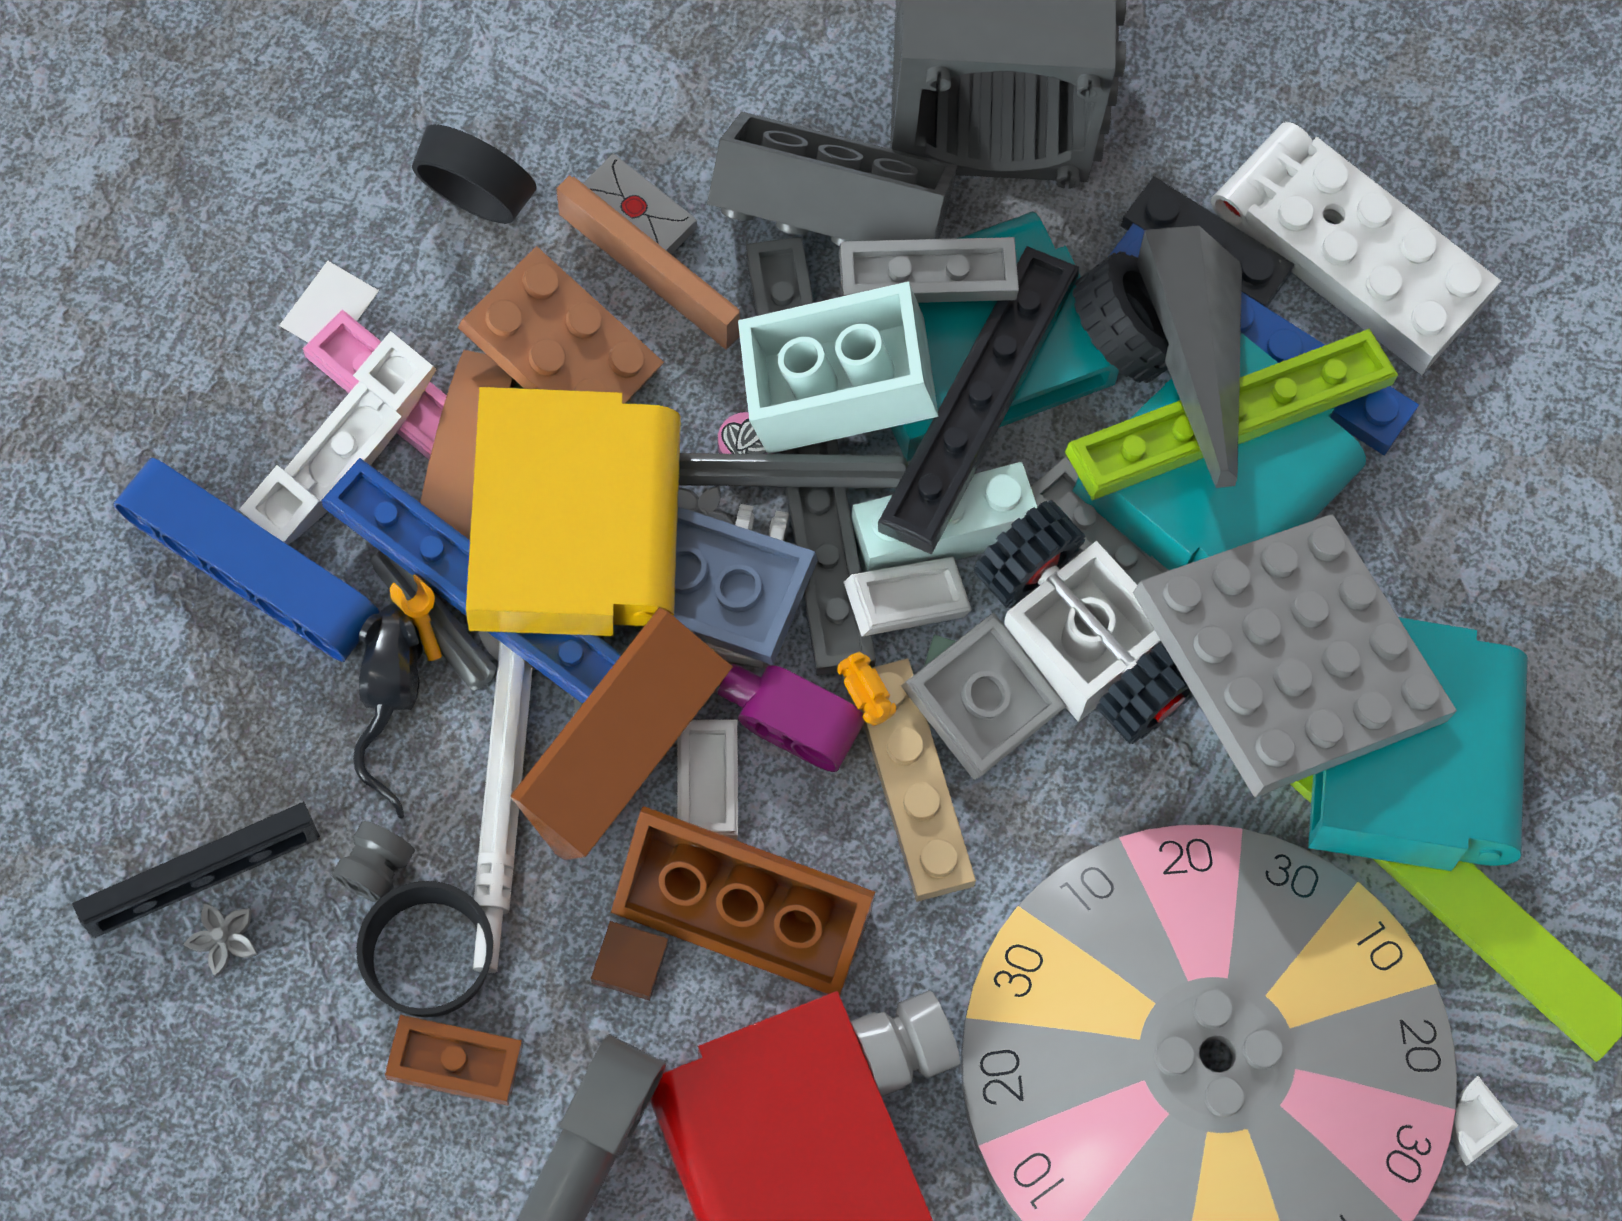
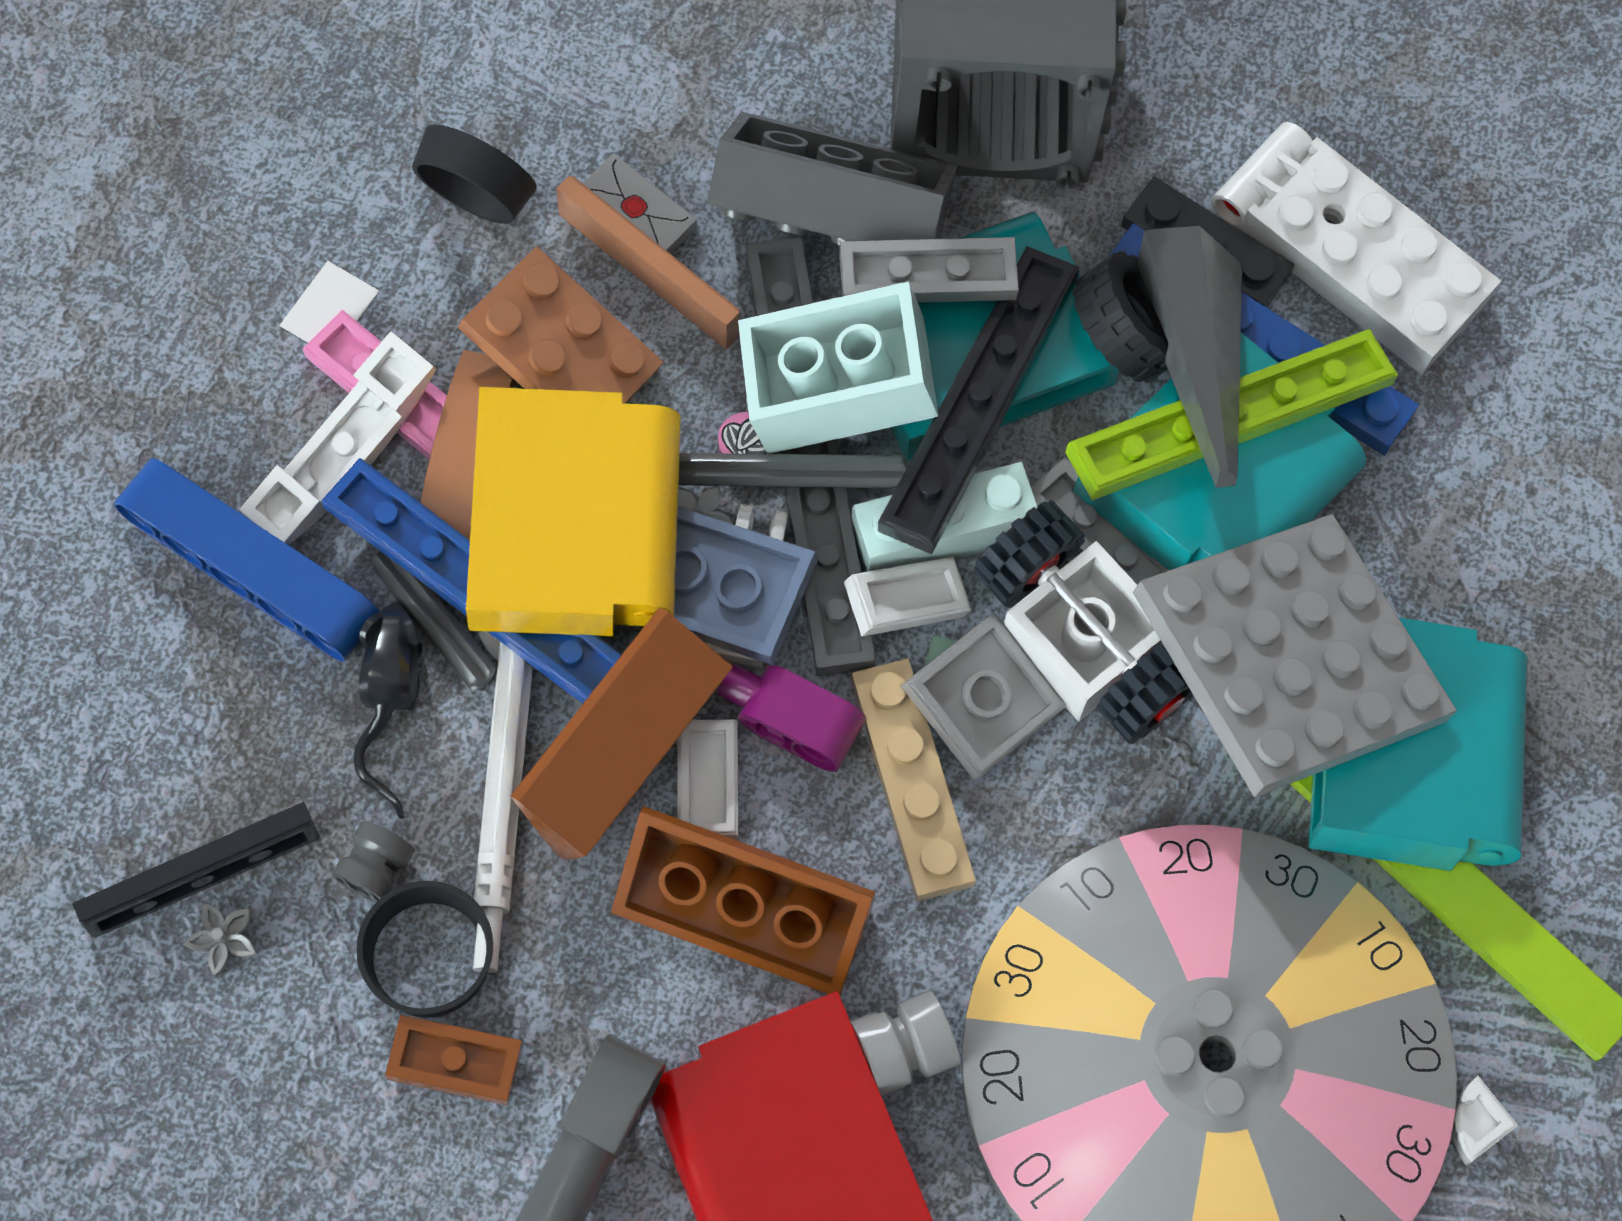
light orange hand [390,575,442,661] -> none
reddish brown tile [591,921,669,1001] -> none
light orange piece [837,652,896,726] -> none

